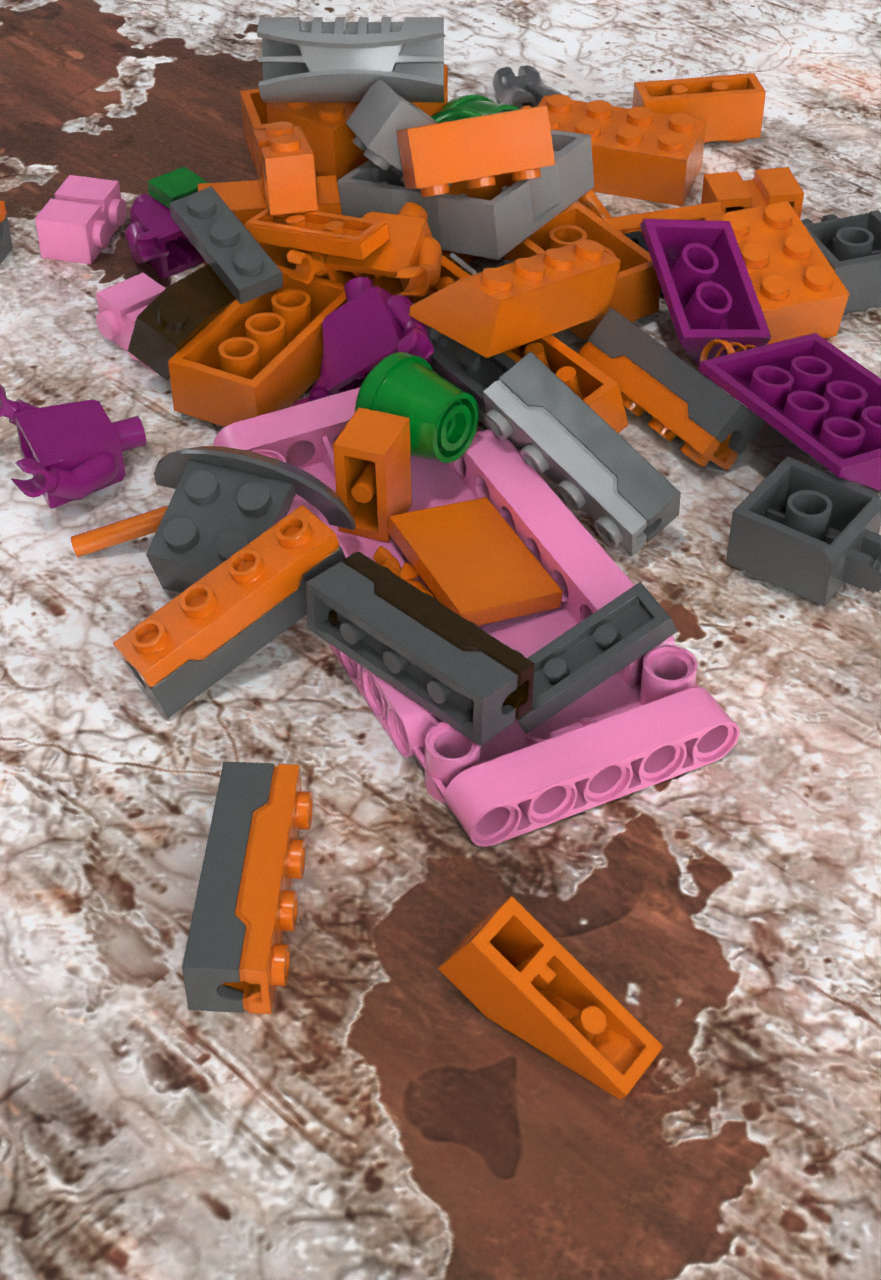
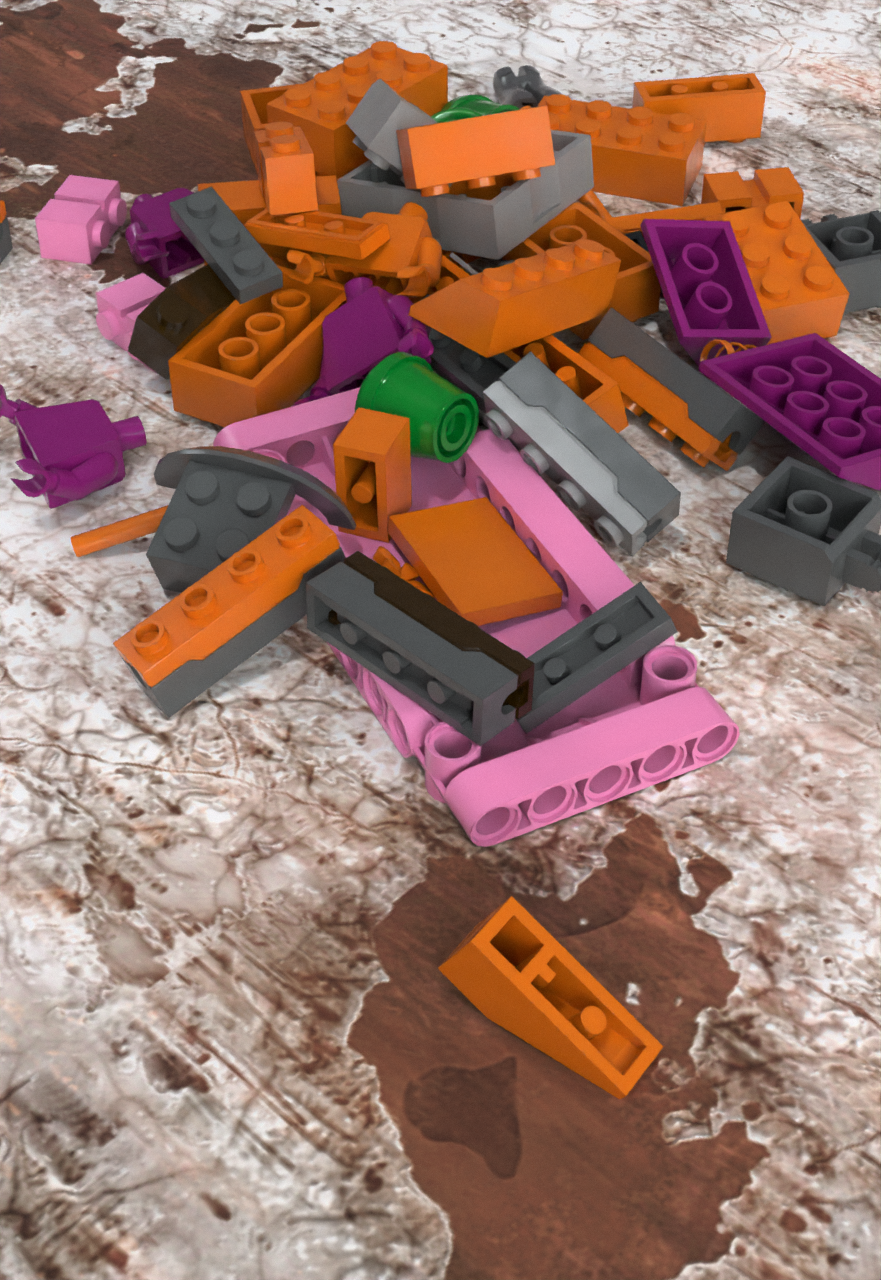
green tile [147,167,209,209] -> none
piece [182,761,313,1014] -> none
light grey piece [257,17,444,103] -> none

